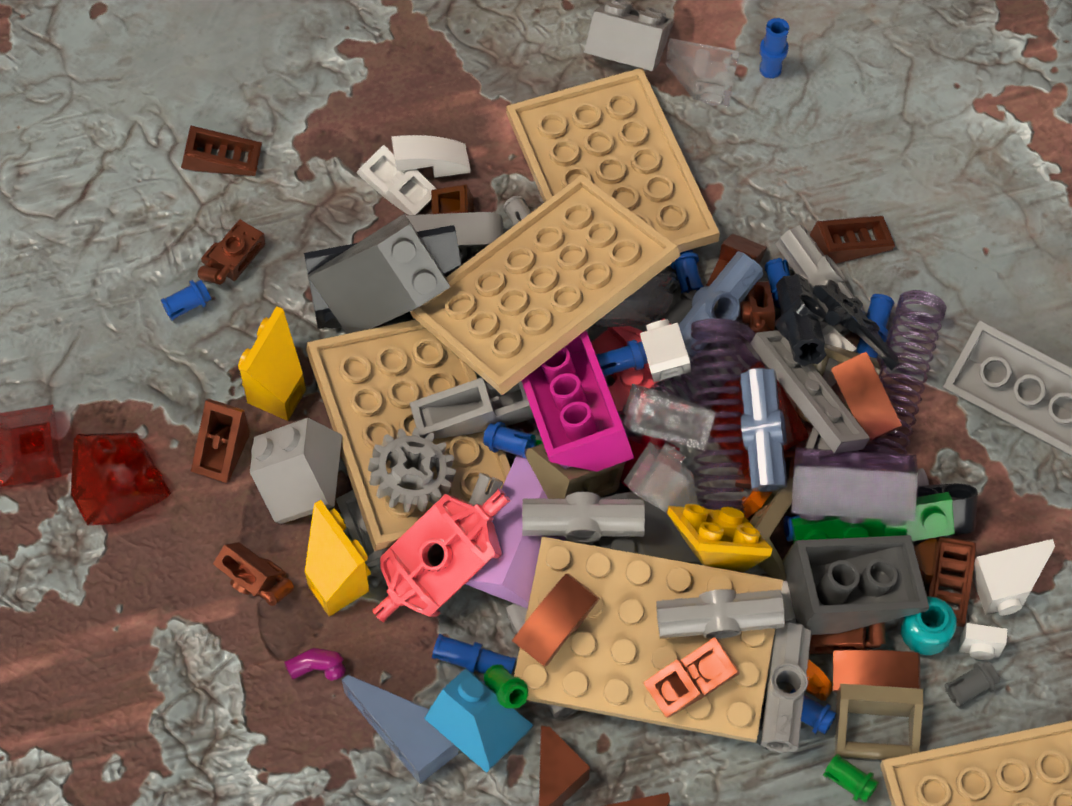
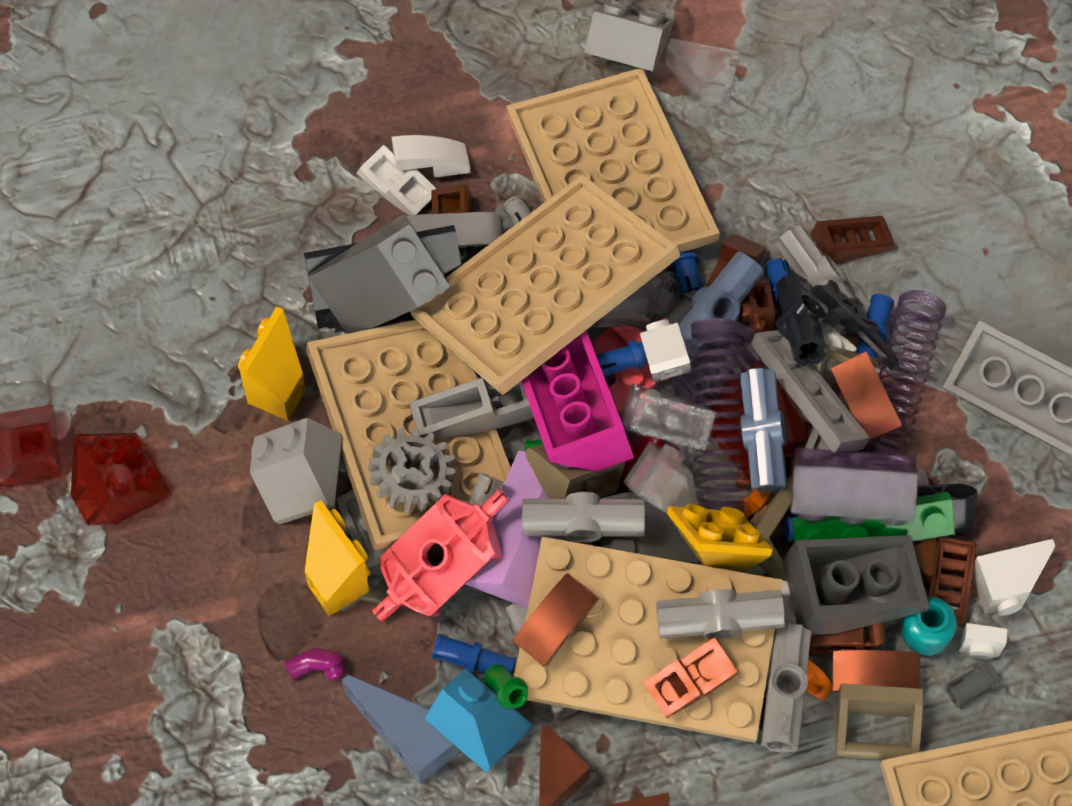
blue pin [160,280,211,321] -> none
copper slope [181,125,262,176] -> none
copper slope [191,398,250,483] -> none
copper piece [198,219,265,285] -> none
copper piece [213,542,294,606] -> none
blue pin [483,421,536,459] -> none
blue pin [759,18,789,79] -> none
blue pin [790,688,837,734] -> none
green pin [823,753,879,803] -> none

